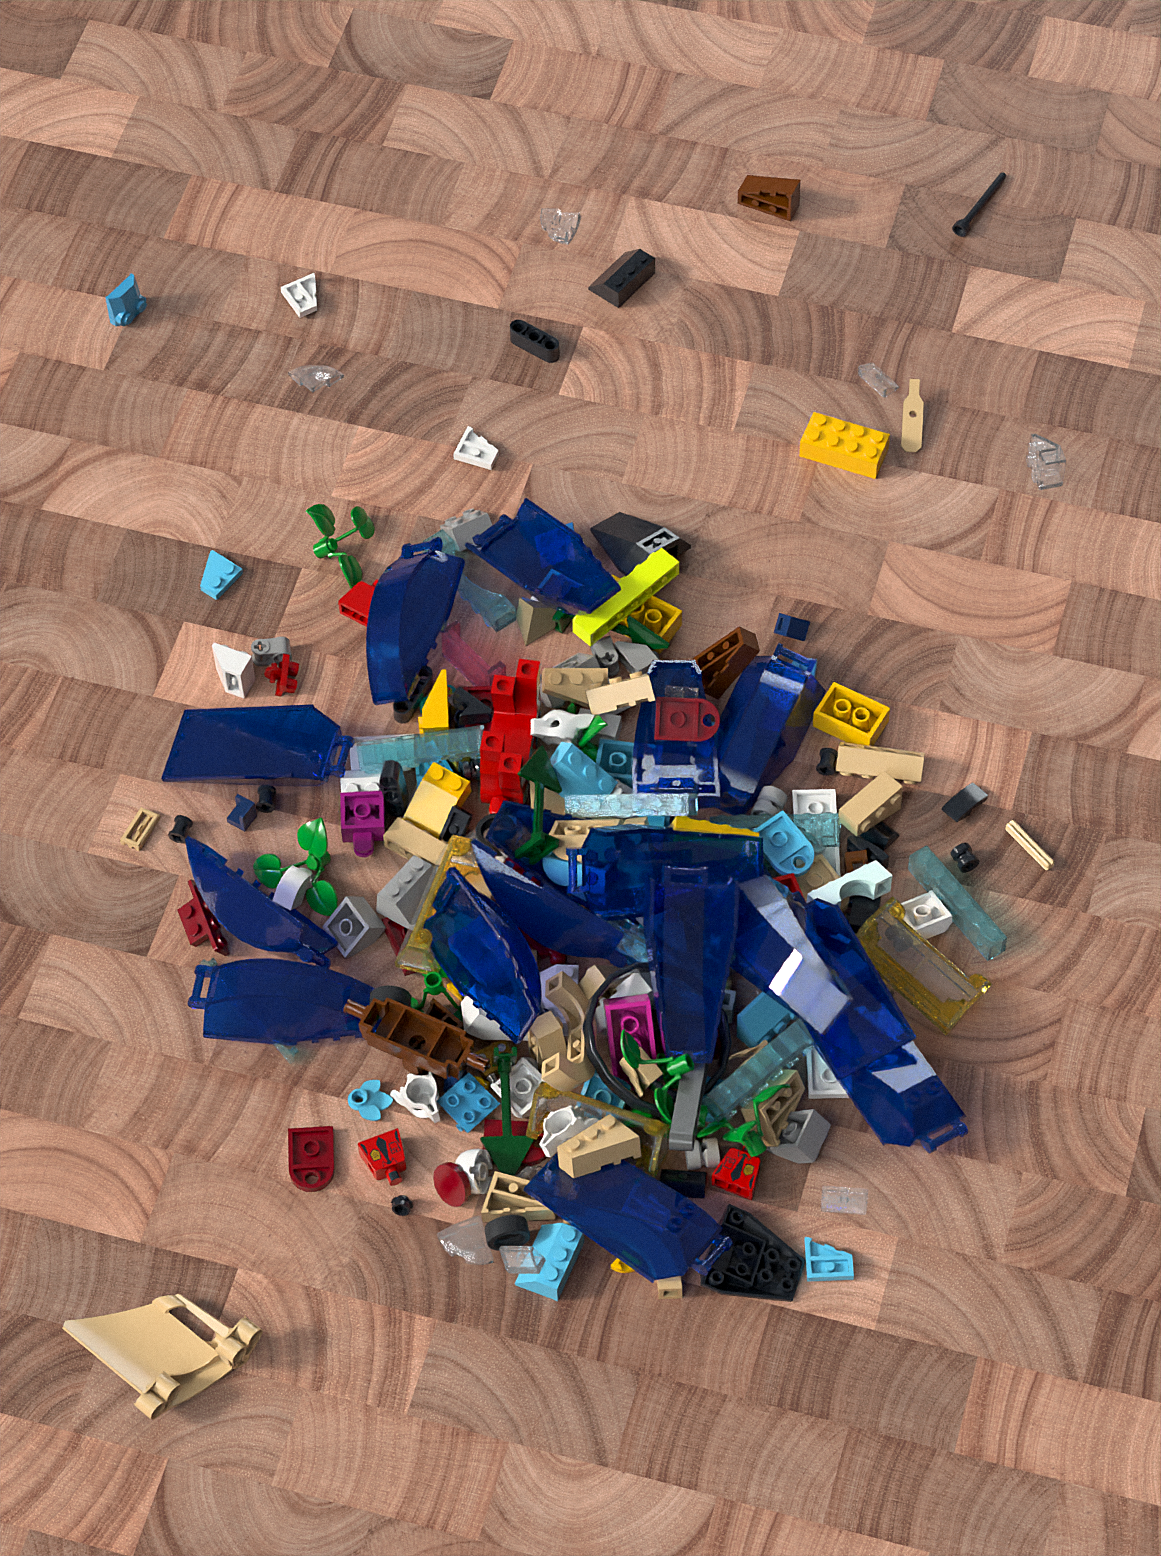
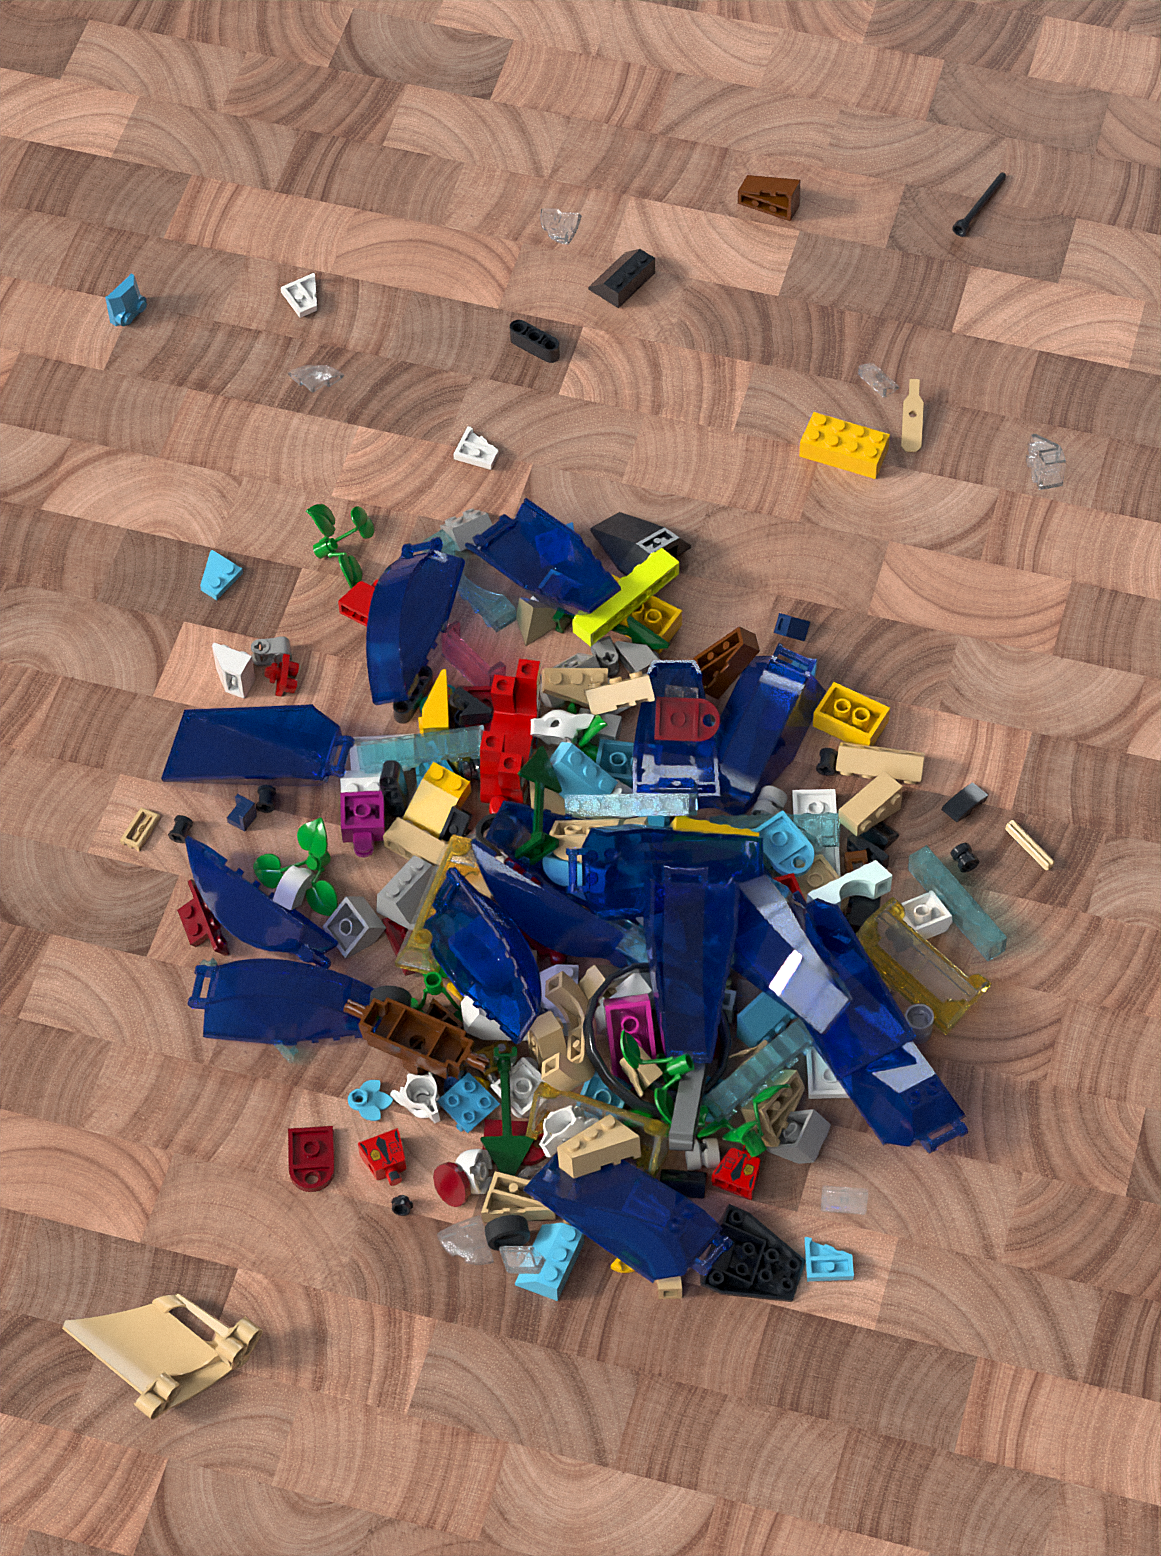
none -> light grey wheel [903,1004,934,1044]

